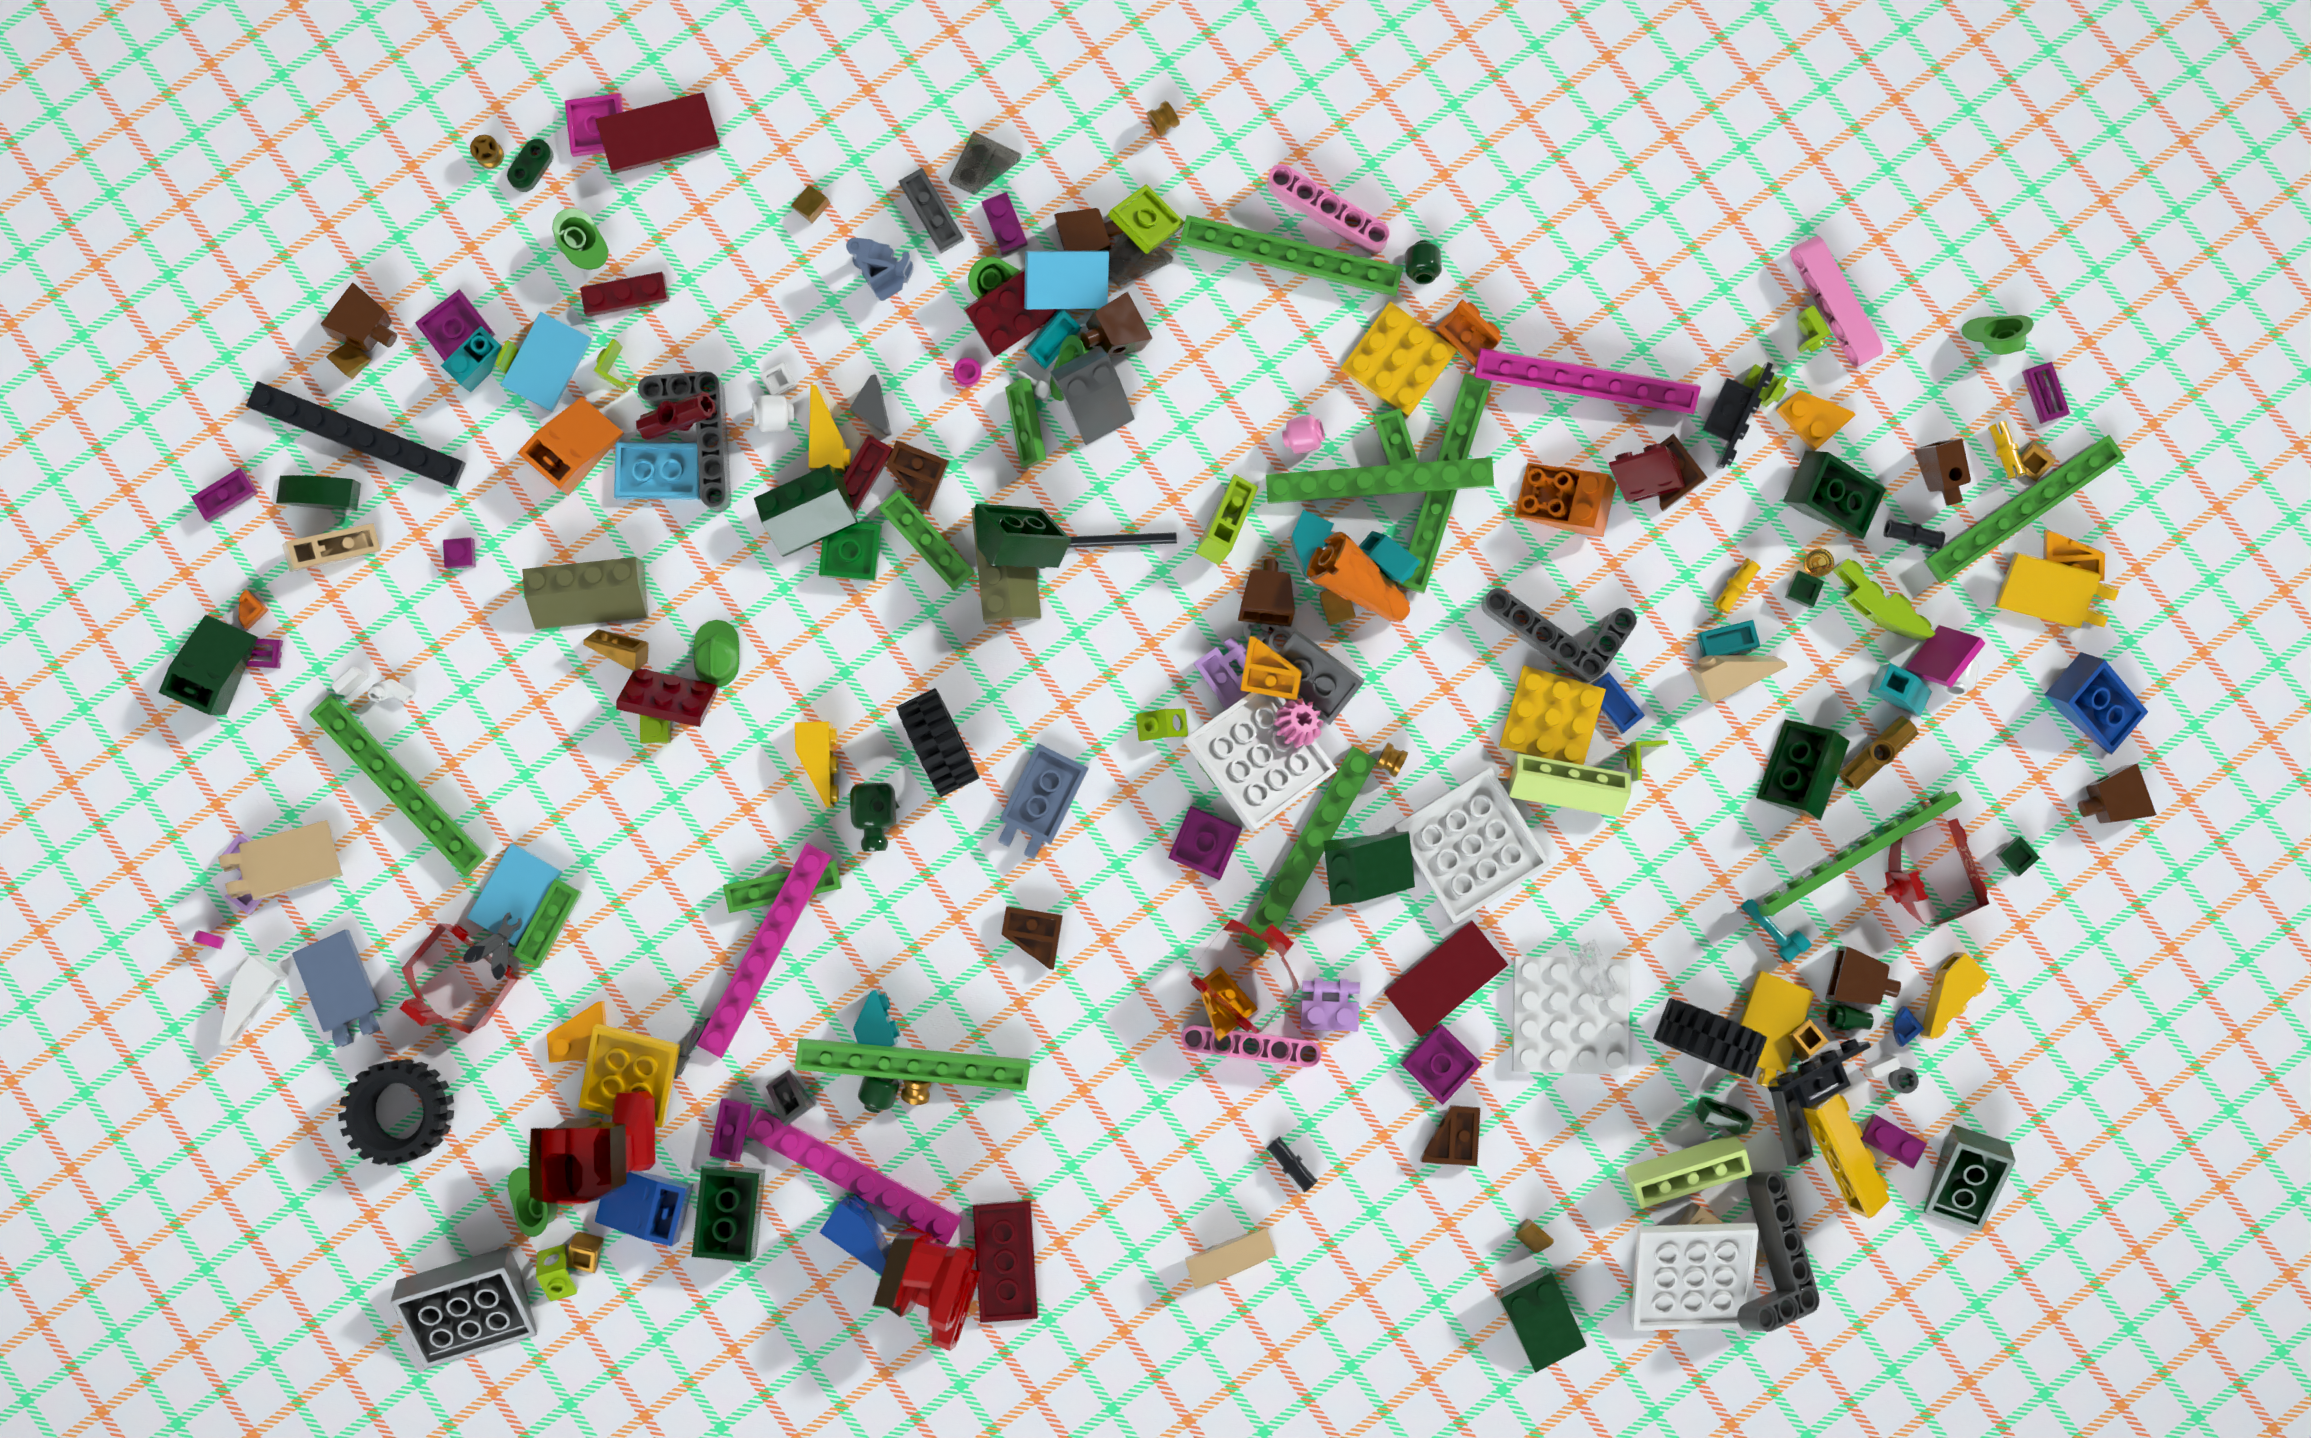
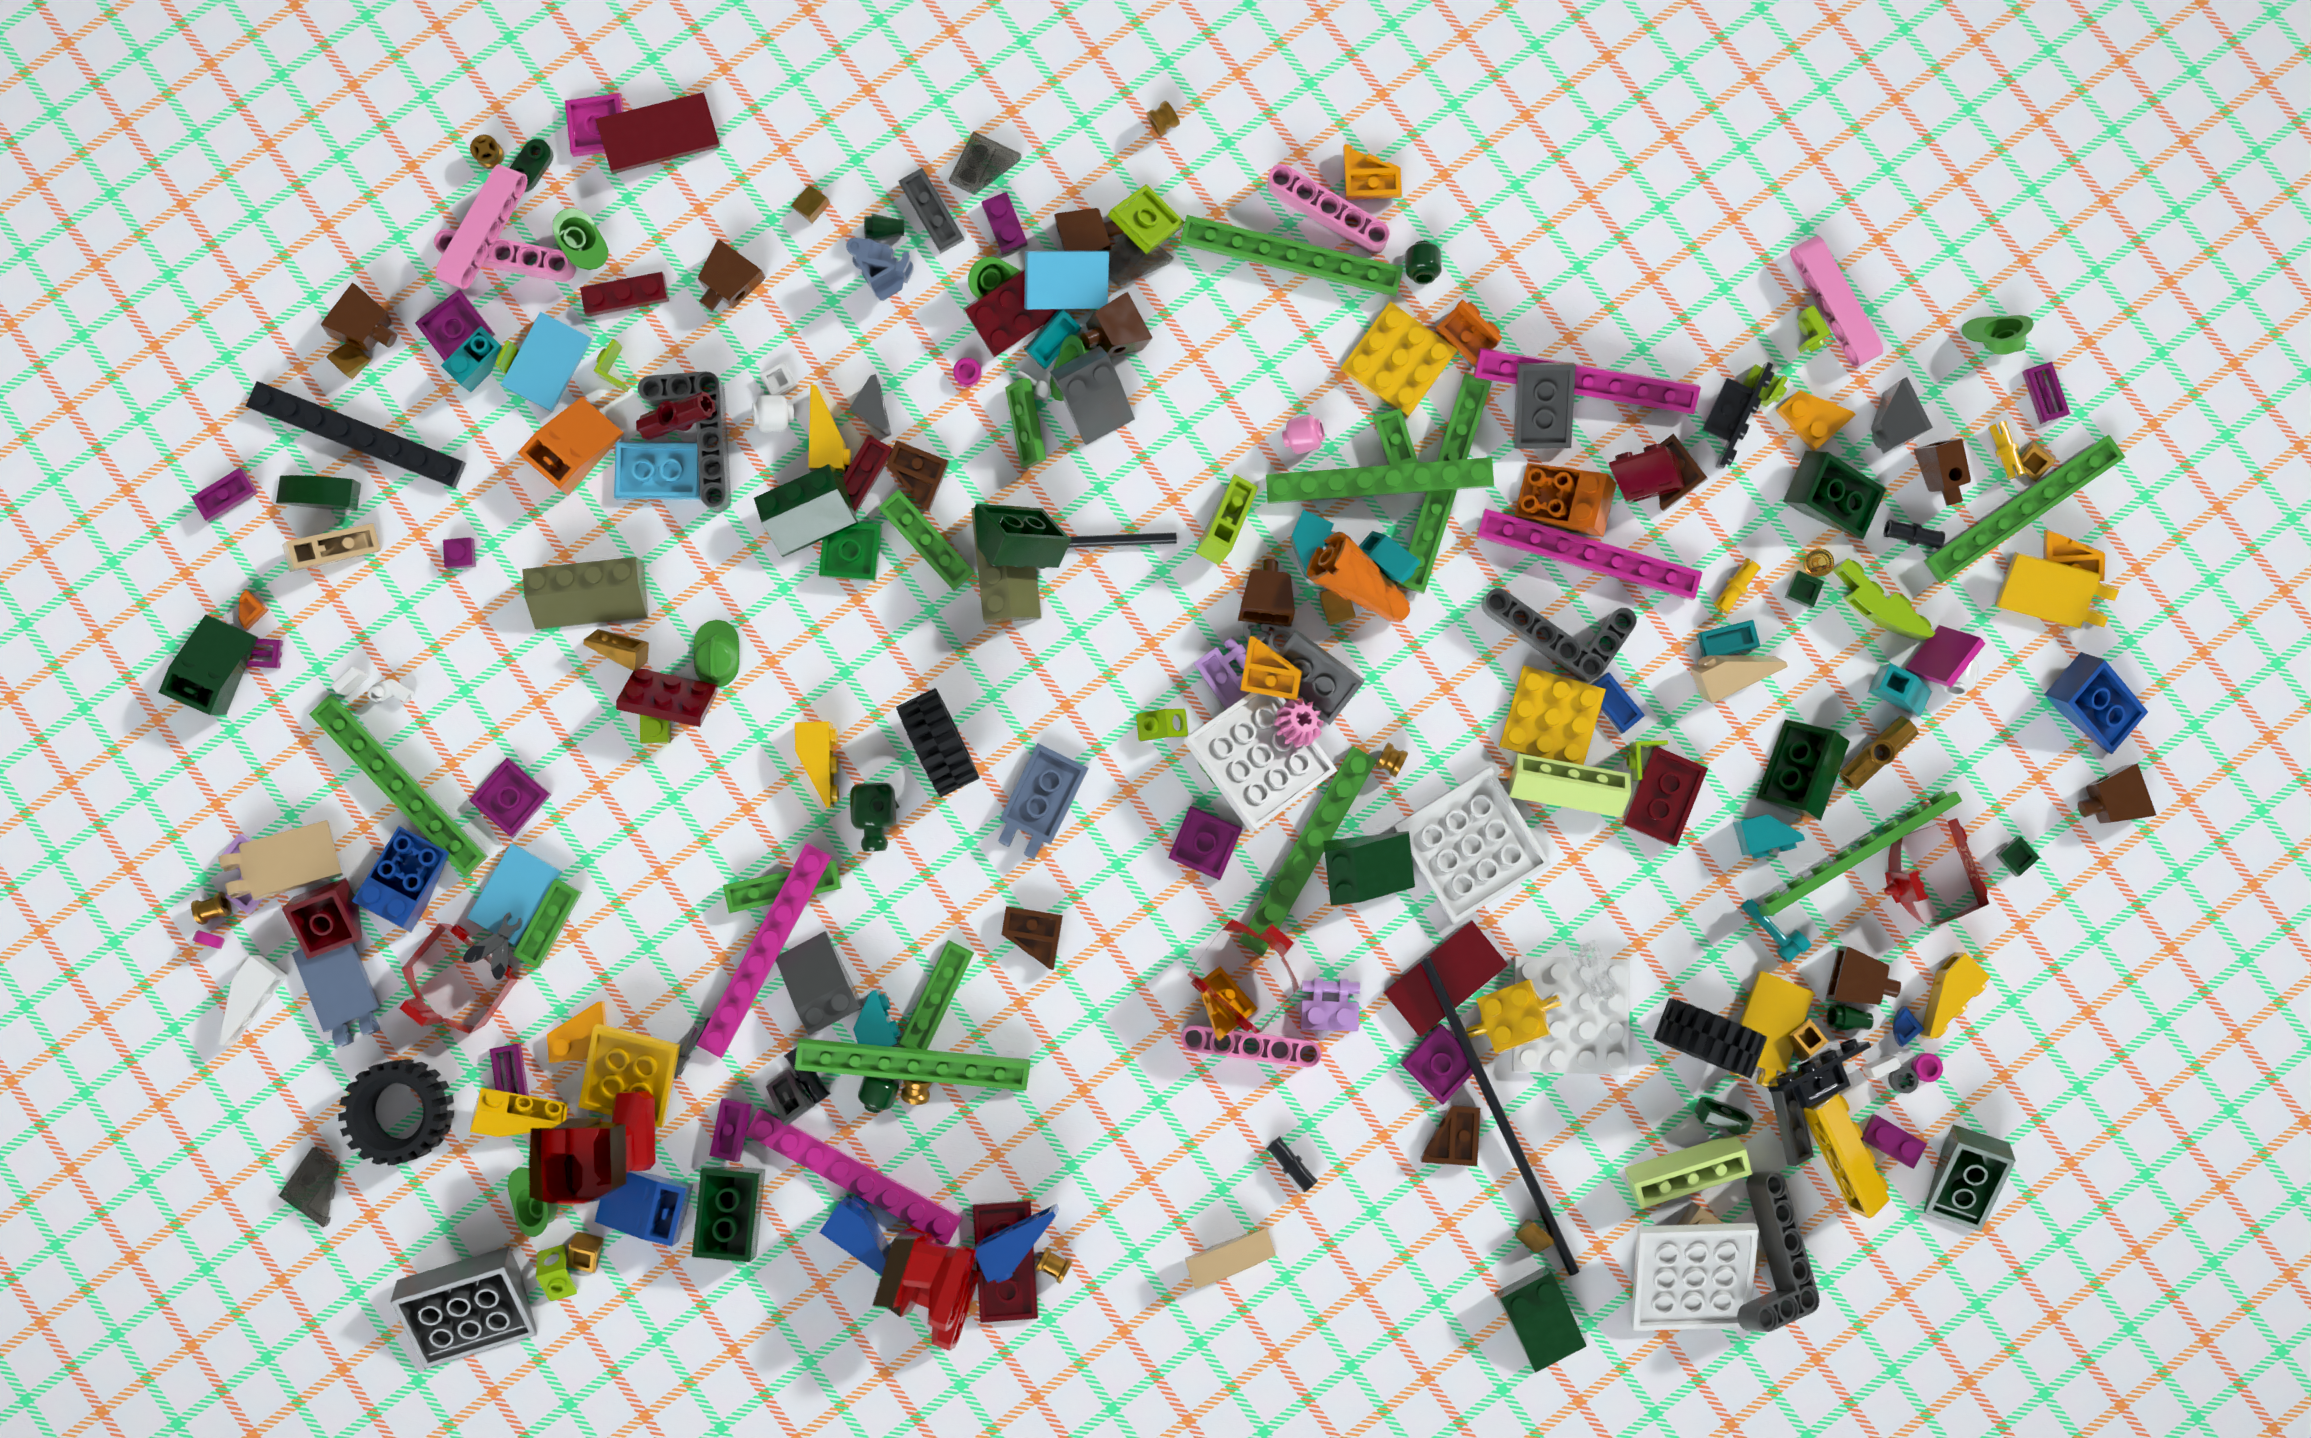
none -> pearl gold bush [191,892,232,925]
none -> clear smoke wing [278,1146,340,1227]
none -> dark red slope [282,878,362,959]
none -> blue slope [352,826,450,933]
none -> bright pink beam [434,229,576,282]
none -> bright pink beam [436,164,527,290]
none -> magenta tile [469,757,552,838]
none -> yellow slope [470,1087,568,1137]
none -> magenta tile [490,1043,529,1096]
none -> reddish brown torso [698,239,766,312]
none -> dark grey slope [776,931,864,1035]
none -> black pin [784,1047,831,1104]
none -> dark green cone [864,213,904,241]
none -> bright green tile [898,940,975,1050]
none -> blue slope [974,1203,1059,1283]
none -> pearl gold bush [1035,1247,1072,1284]
none -> light orange wing [1343,144,1402,200]
none -> black piece [1420,956,1580,1276]
none -> yellow plate [1466,979,1562,1054]
none -> dark pink plate [1476,509,1703,600]
none -> dark grey plate [1513,362,1576,449]
none -> dark red plate [1622,746,1708,847]
none -> teal slope [1733,814,1805,859]
none -> dark grey slope [1871,377,1933,454]
none -> dark pink tile [1911,1053,1943,1082]

